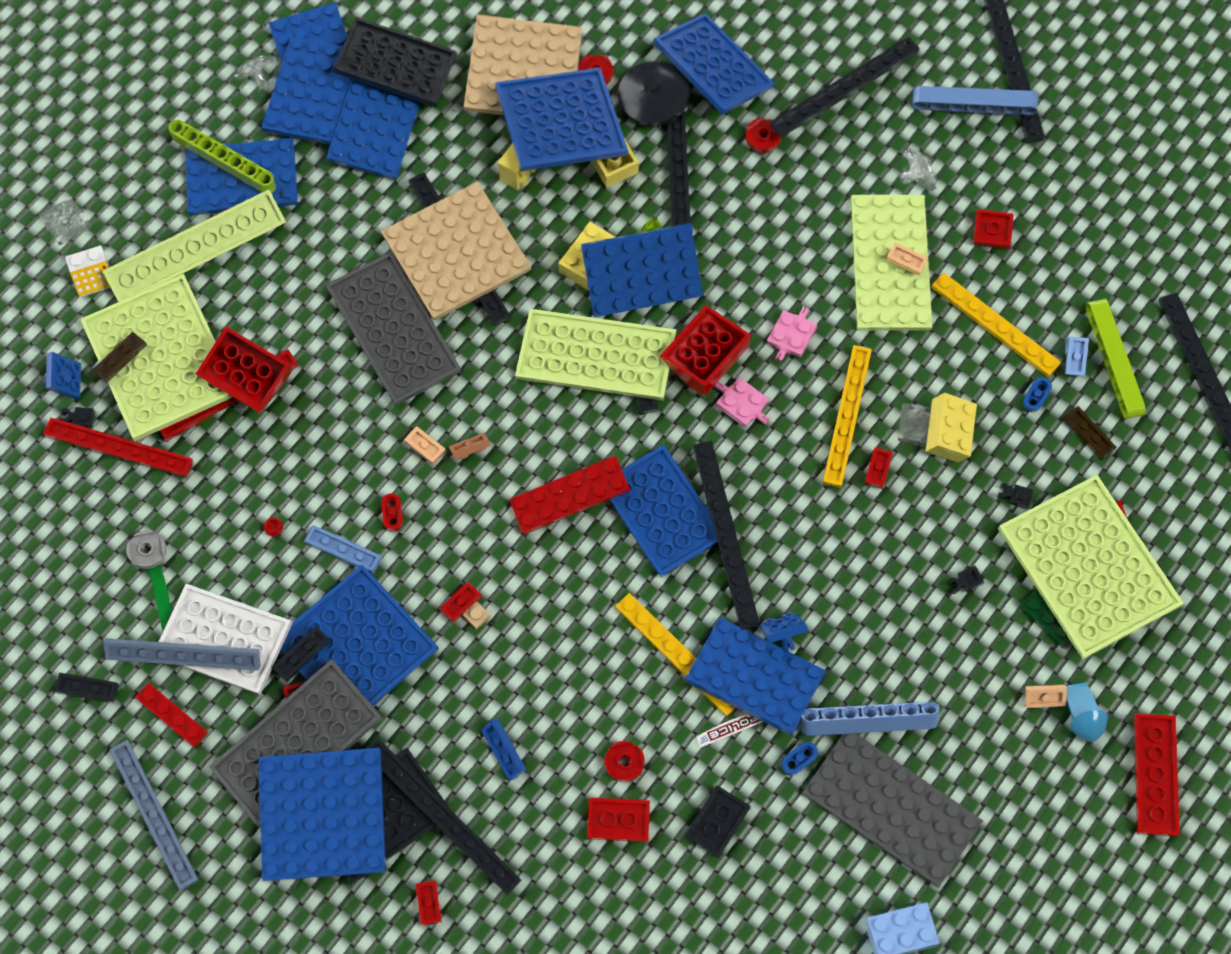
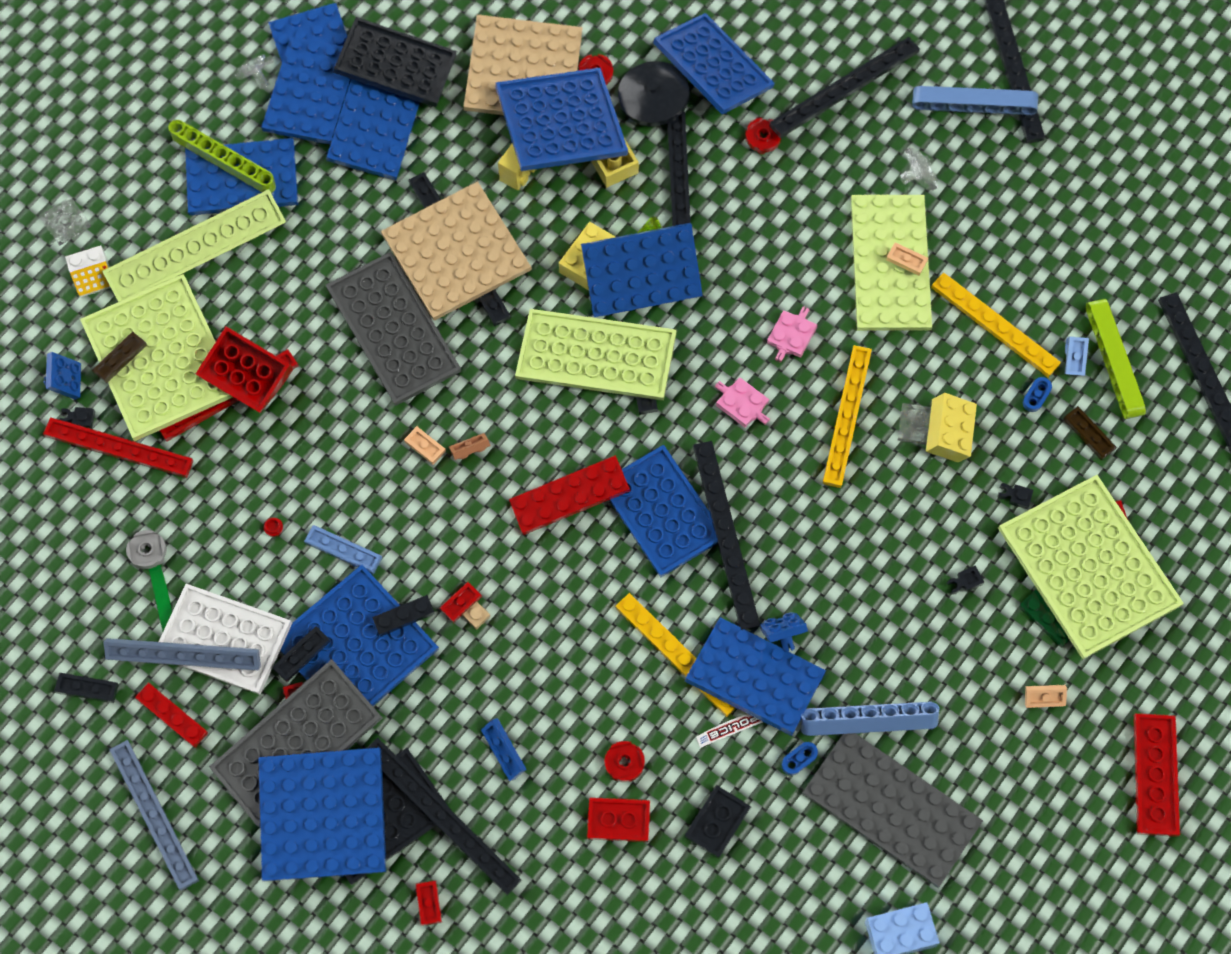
red plate [381,493,403,532] -> none
red slope [660,305,751,397] -> none
red plate [864,447,893,489] -> none
red plate [973,209,1014,249] -> none
dark azure piece [1066,682,1108,742] -> none
none -> black plate [372,595,435,637]

